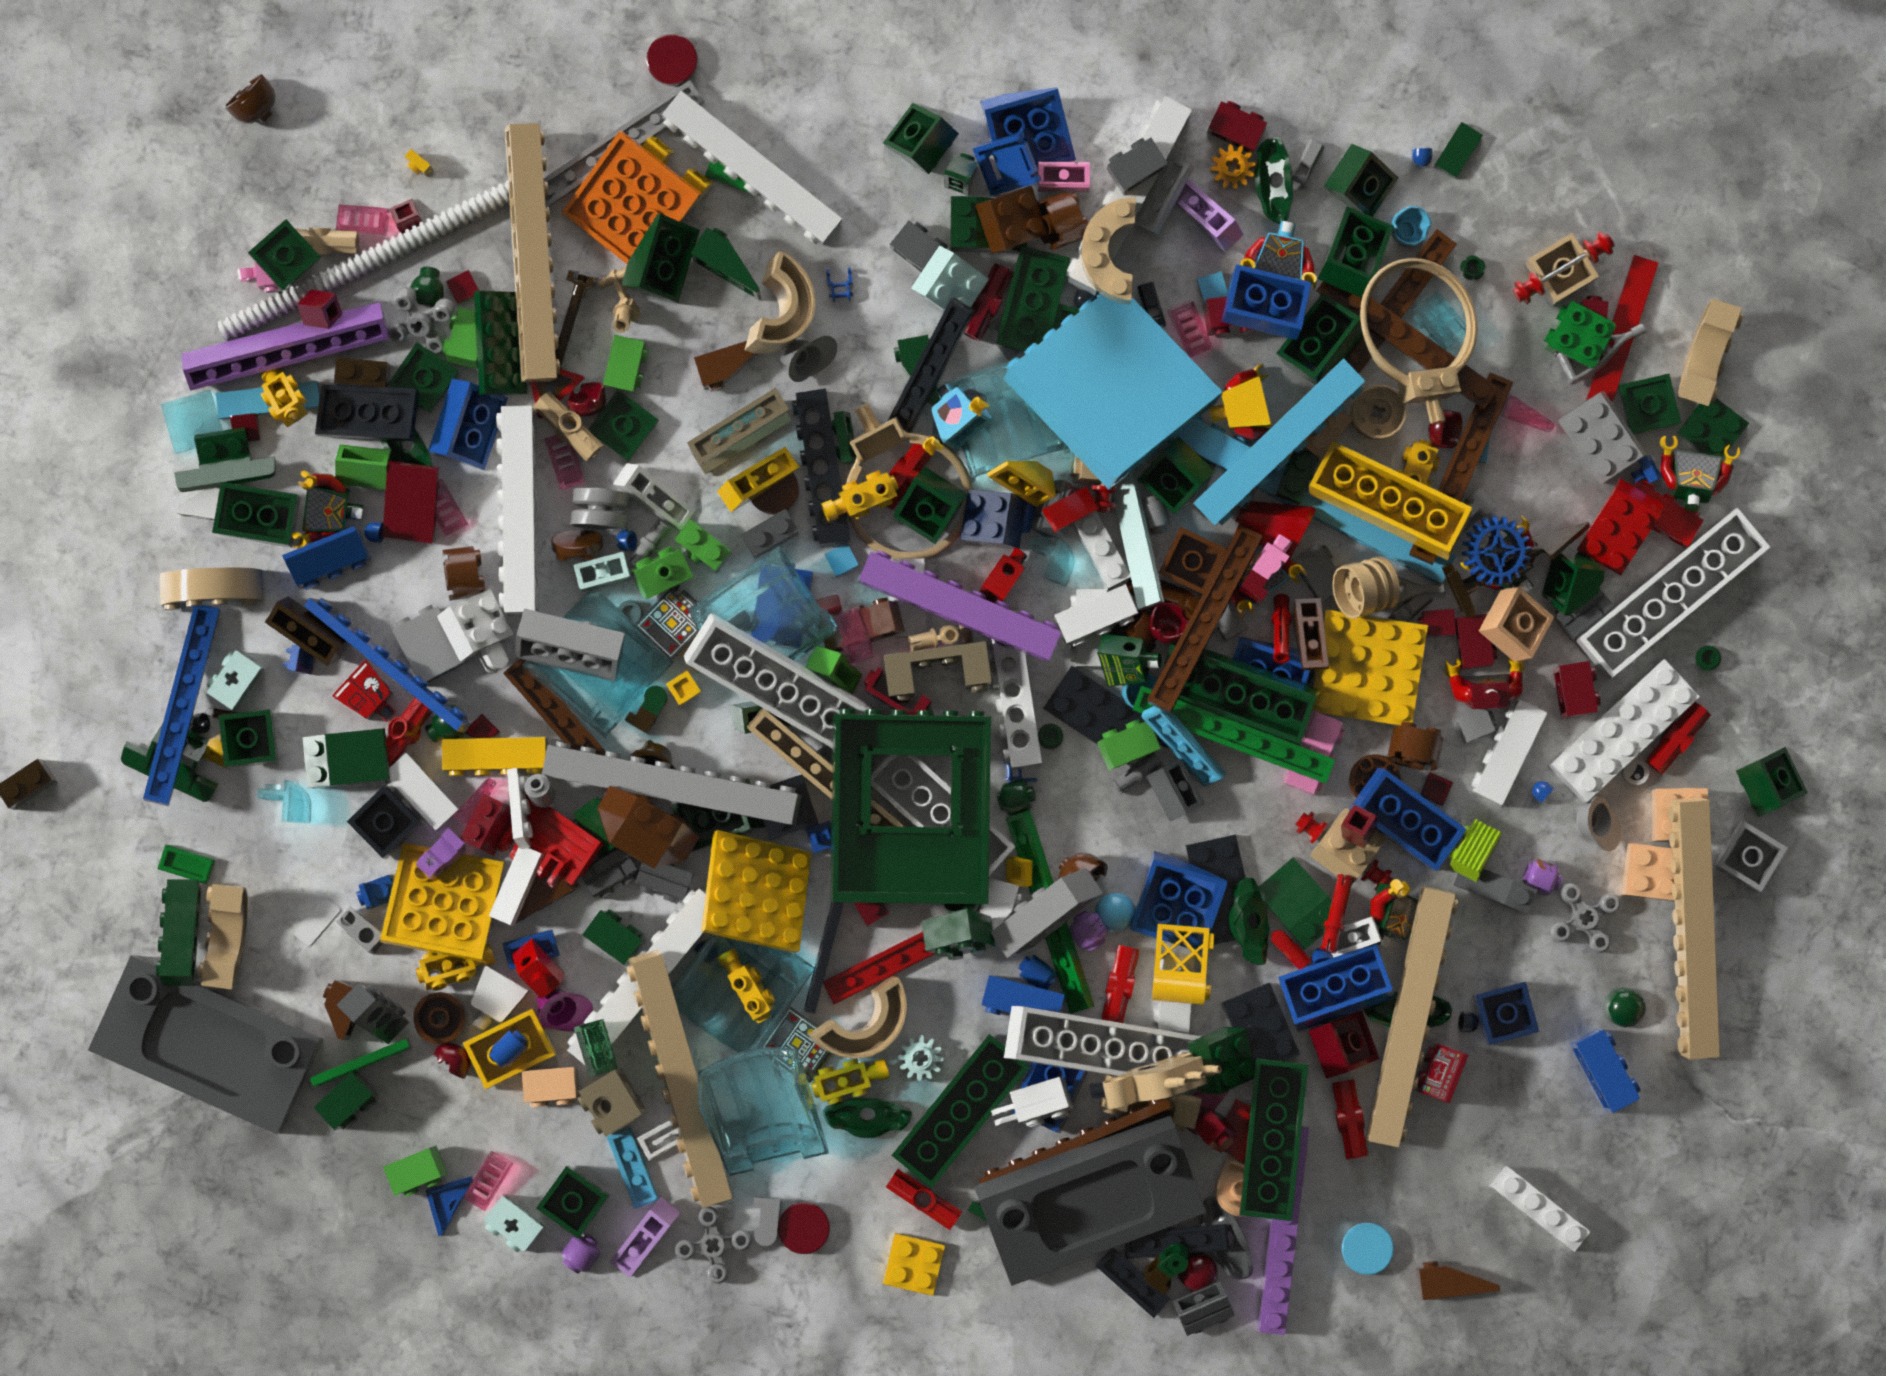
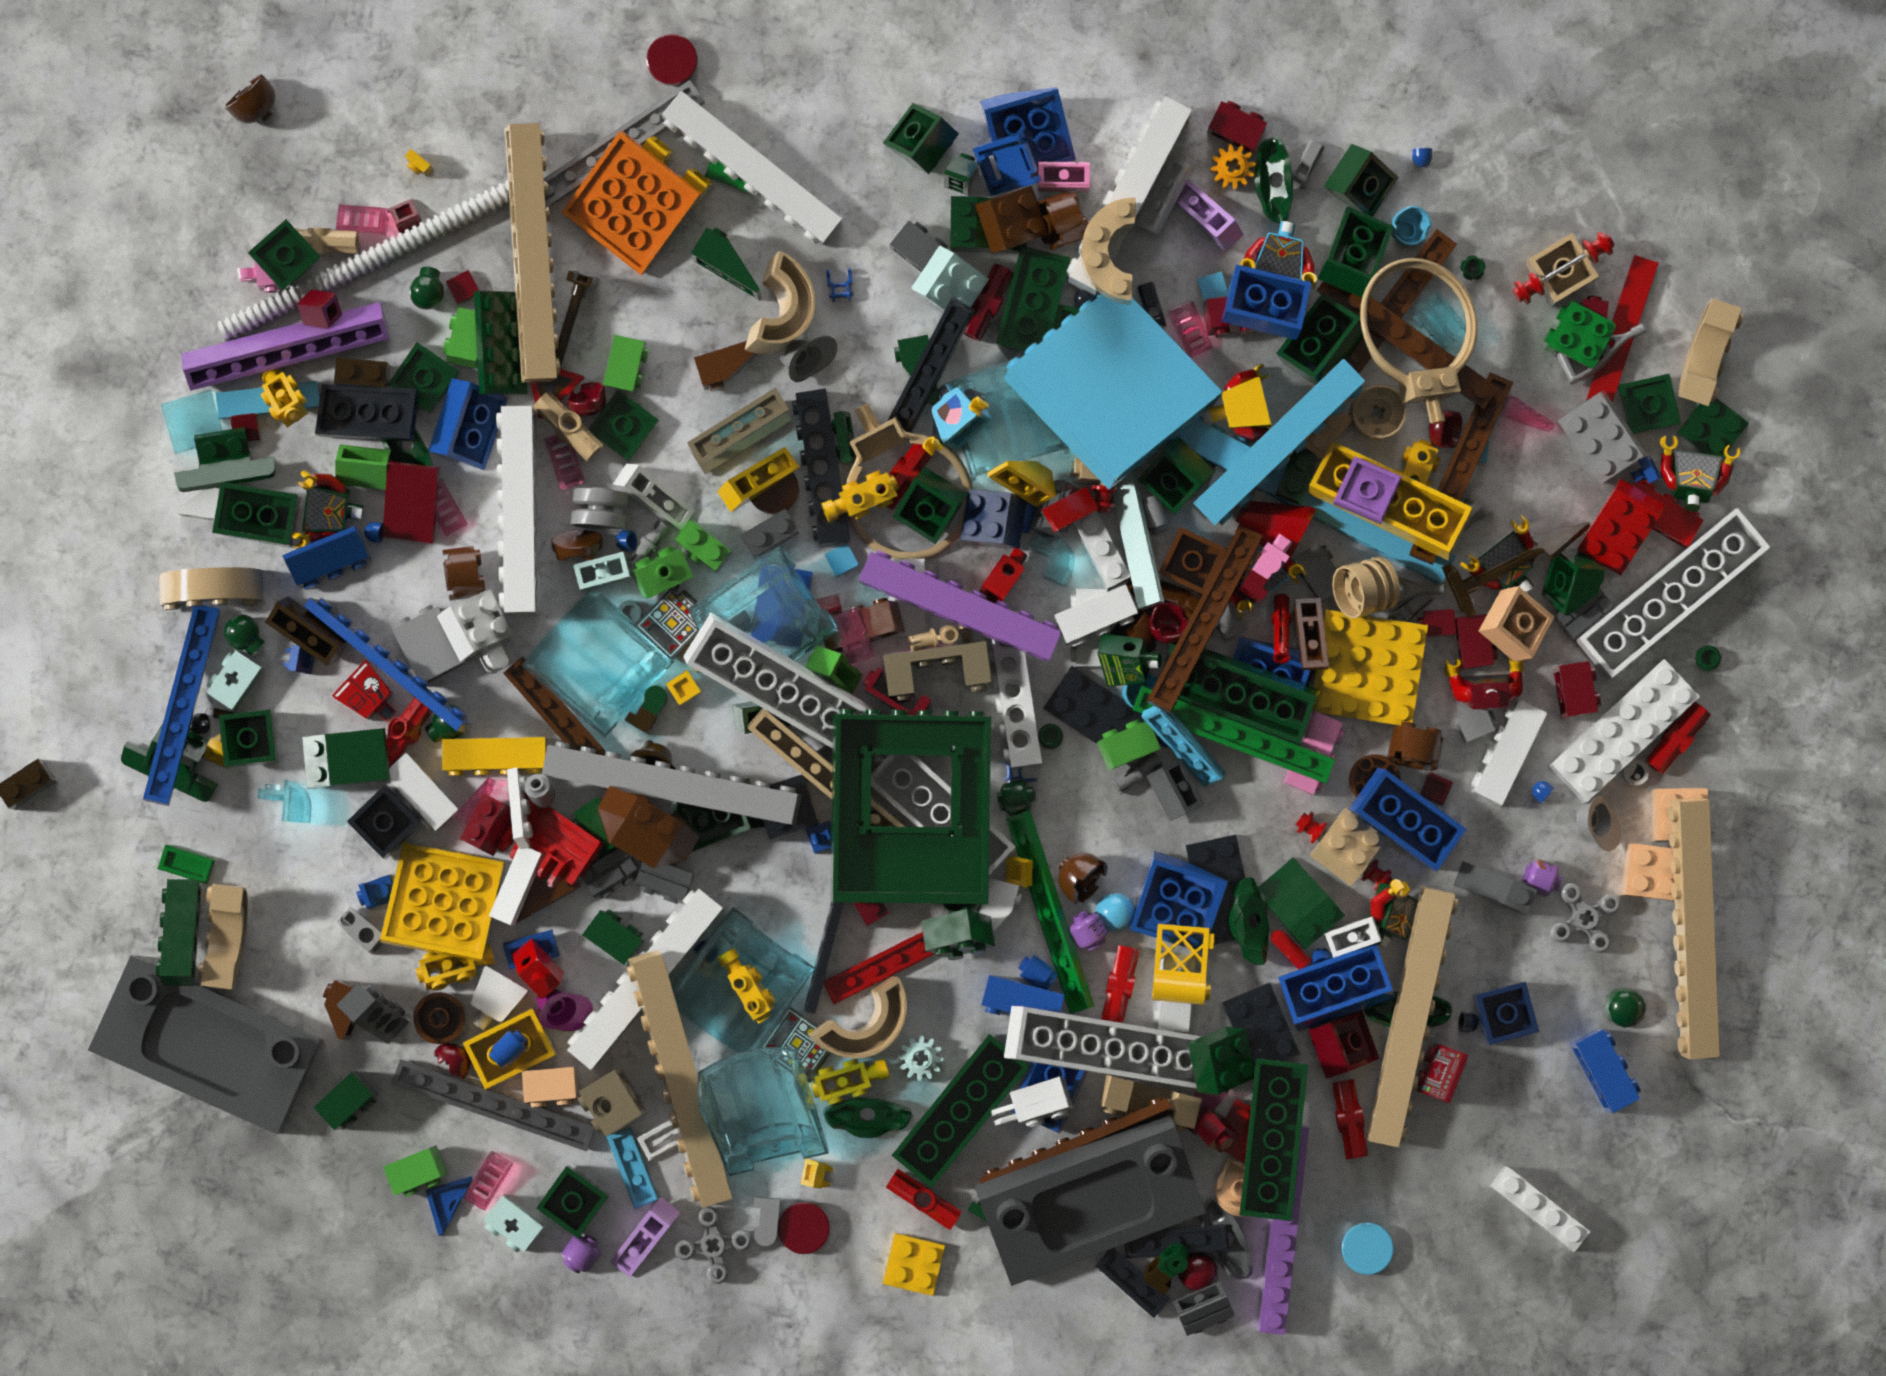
white sticker [294,897,340,947] -> none
green tile [310,1038,412,1087] -> none
light grey gear [388,287,455,353] -> none
medium lavender leg [416,828,466,880] -> none
dark red tile [465,714,500,738] -> none
light grey brick [515,609,625,682] -> none
clear green bracket [574,1019,618,1077] -> none
tan pin [598,267,641,333] -> none
dark green slope [621,213,700,303] -> none
yellow plate [701,830,811,953] -> none
light grey brick [990,868,1103,958] -> none
tan piece [1089,1053,1221,1109] -> none
dark grey brick [1107,137,1168,195] -> none
red pin [1320,874,1354,954] -> none
dark red brick [1341,804,1377,849] -> none
reddish brown slope [1417,1261,1500,1300] -> none
dark green tile [1434,122,1483,179] -> none
lime brick [1448,819,1502,882] -> none
blue gear [1461,516,1532,586] -> none
light grey brick [1712,821,1788,893] -> none
dark green slope [1736,747,1808,817] -> none
none -> dark green piece [224,614,265,656]
none -> flat silver plate [391,1059,595,1152]
none -> yellow tile [800,1159,833,1189]
none -> medium lavender tile [1333,456,1402,524]

